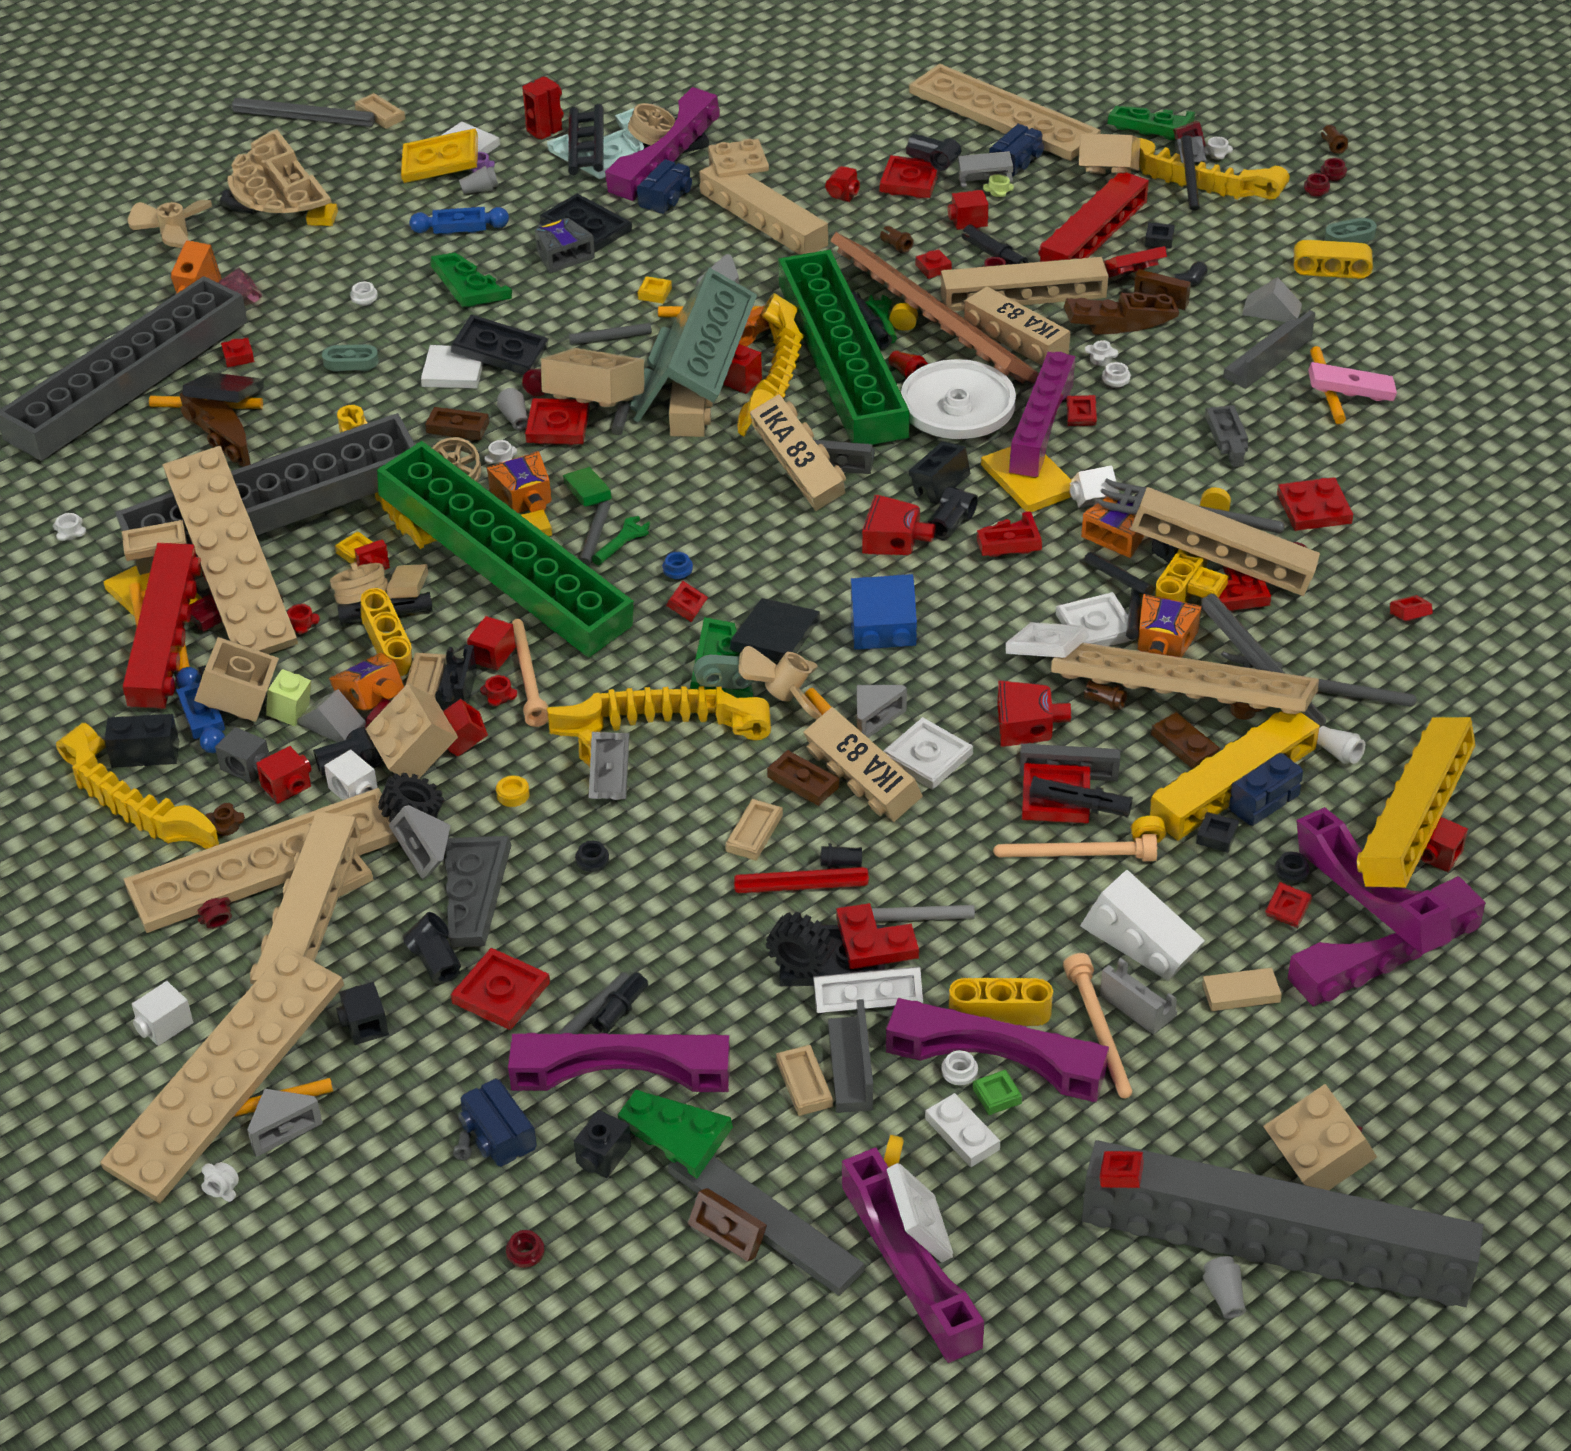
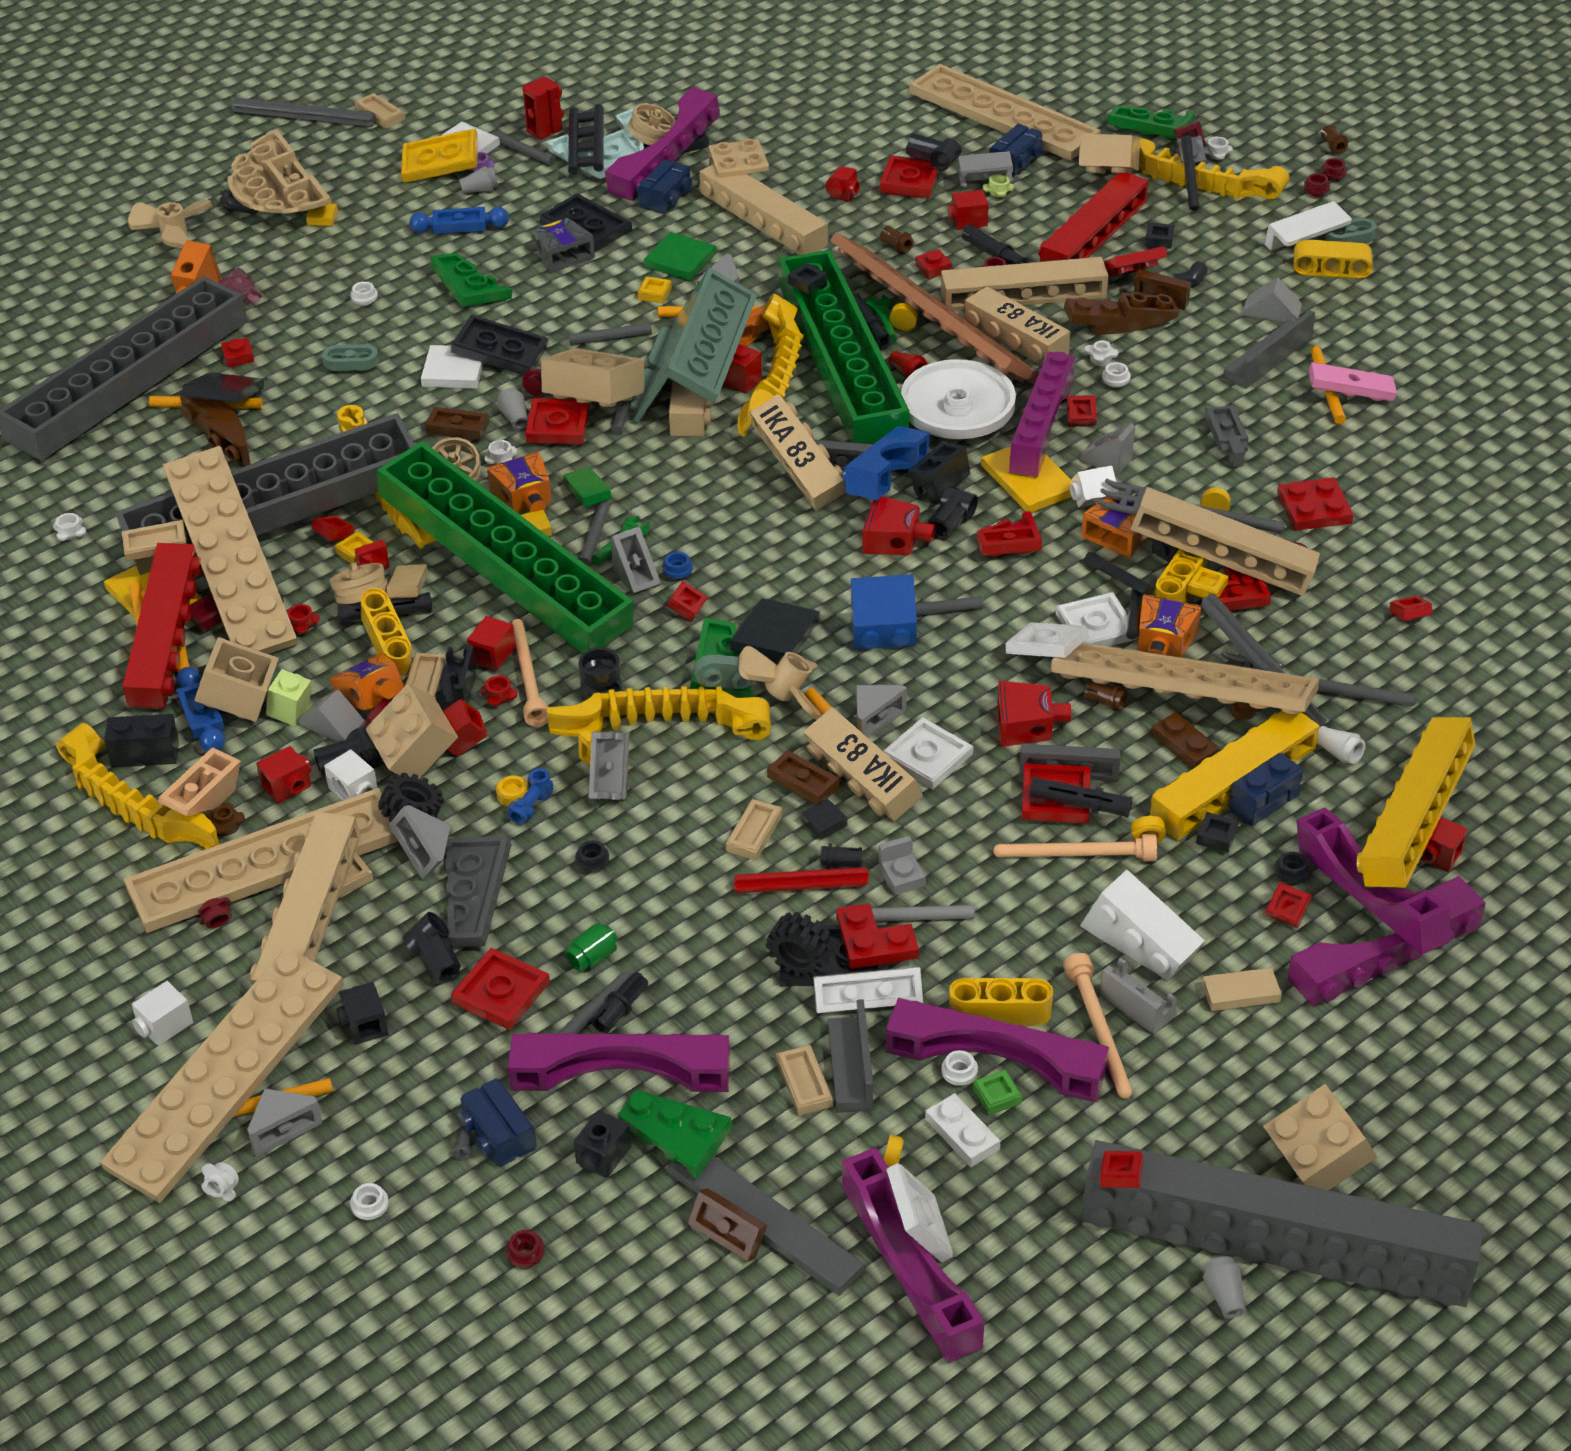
dark grey brick [215,727,270,783] -> none
none -> light nougat slope [158,747,241,816]
none -> red tile [312,515,355,541]
none -> white plate [350,1183,389,1220]
none -> dark grey bar [493,131,555,166]
none -> blue bar [507,768,554,825]
none -> green brick [564,923,618,973]
none -> black wheel [578,647,622,701]
none -> light grey slope [611,526,661,594]
none -> green tile [644,232,717,281]
none -> black plate [788,263,827,294]
none -> black tile [801,798,847,840]
none -> blue arch [843,426,930,500]
none -> light grey bracket [879,836,926,896]
none -> dark grey bar [916,596,983,616]
none -> light grey slope [1079,422,1135,475]
none -> white panel [1264,201,1352,251]

